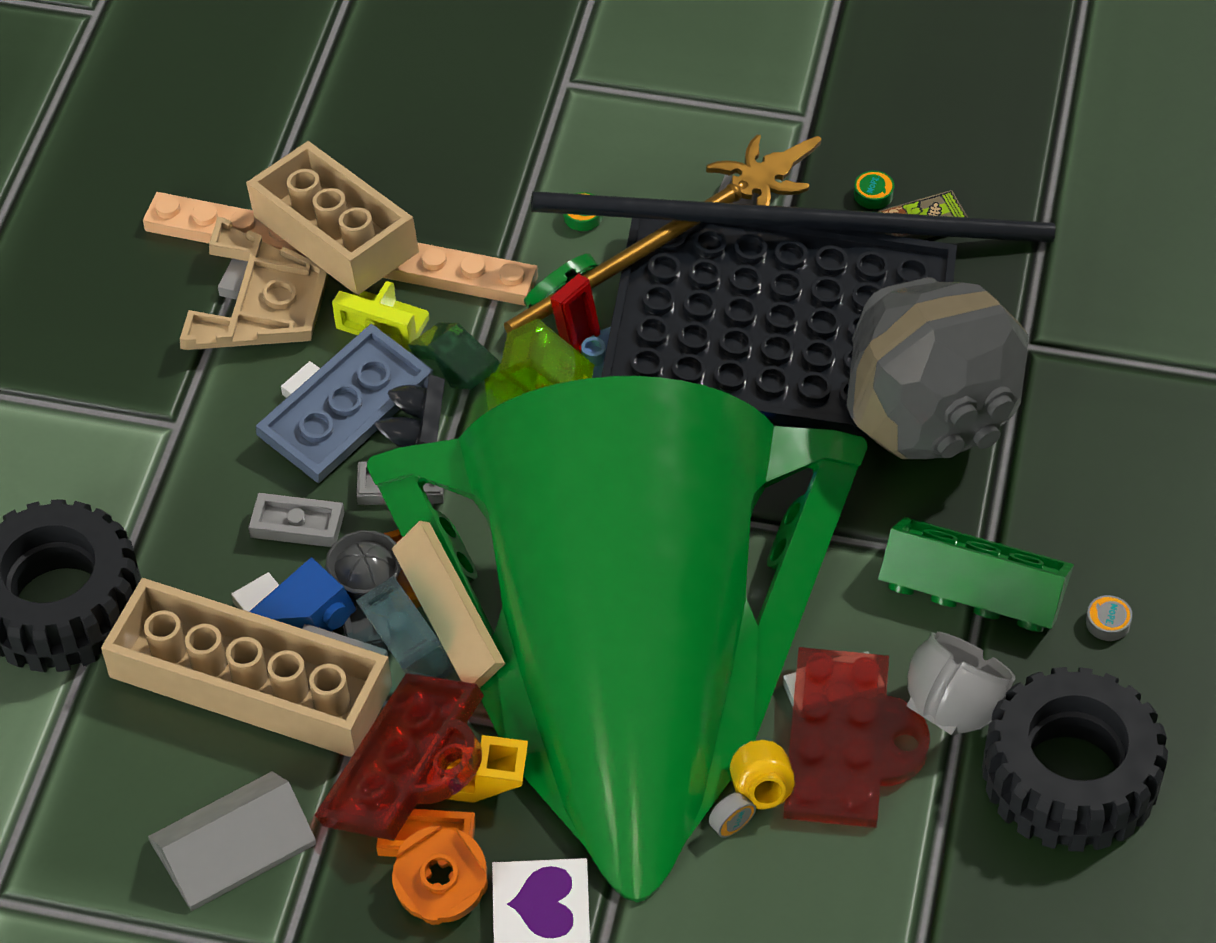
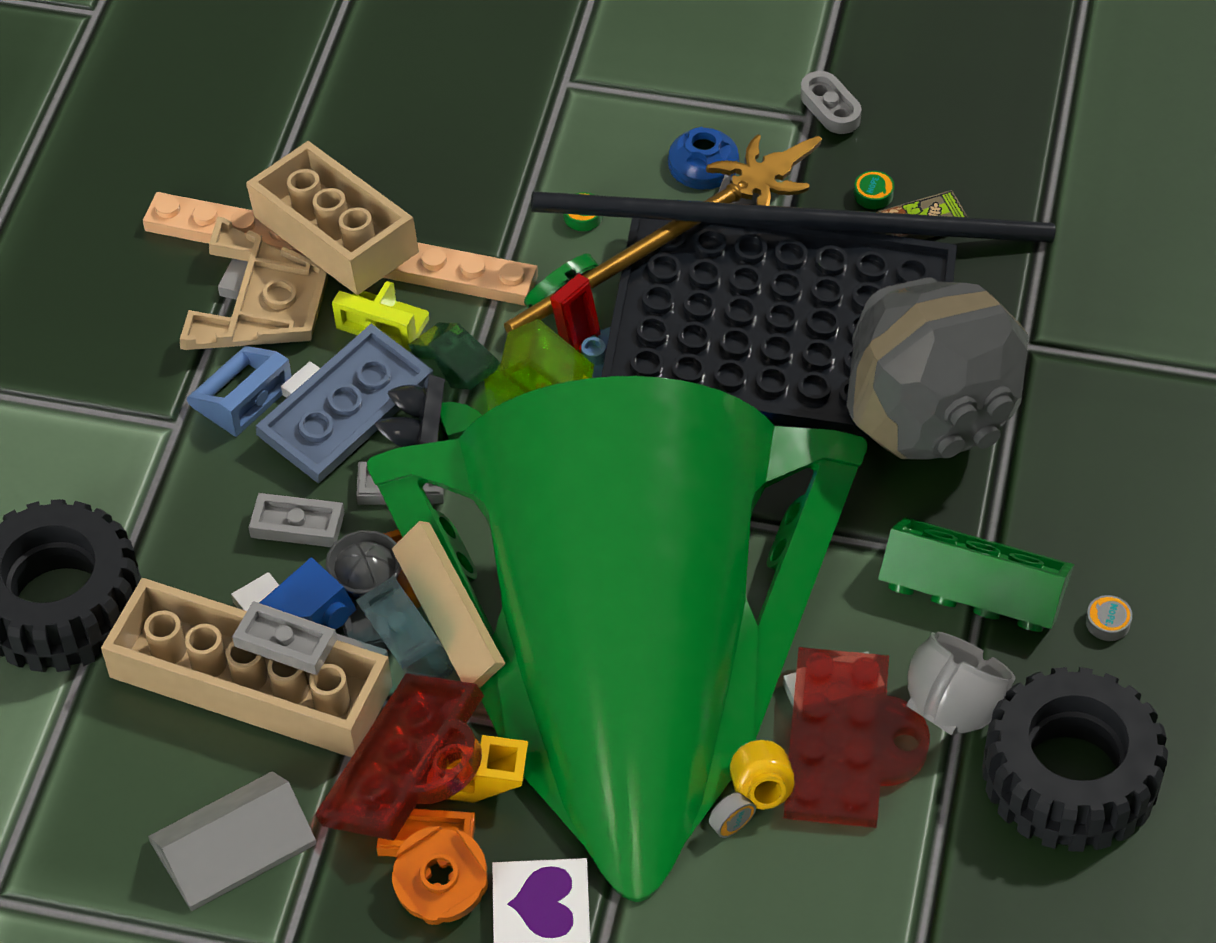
none -> medium blue tile [186,346,292,437]
none -> light grey plate [232,601,337,675]
none -> green tile [440,402,482,440]
none -> blue piece [668,127,739,190]
none -> light grey plate [800,71,861,134]

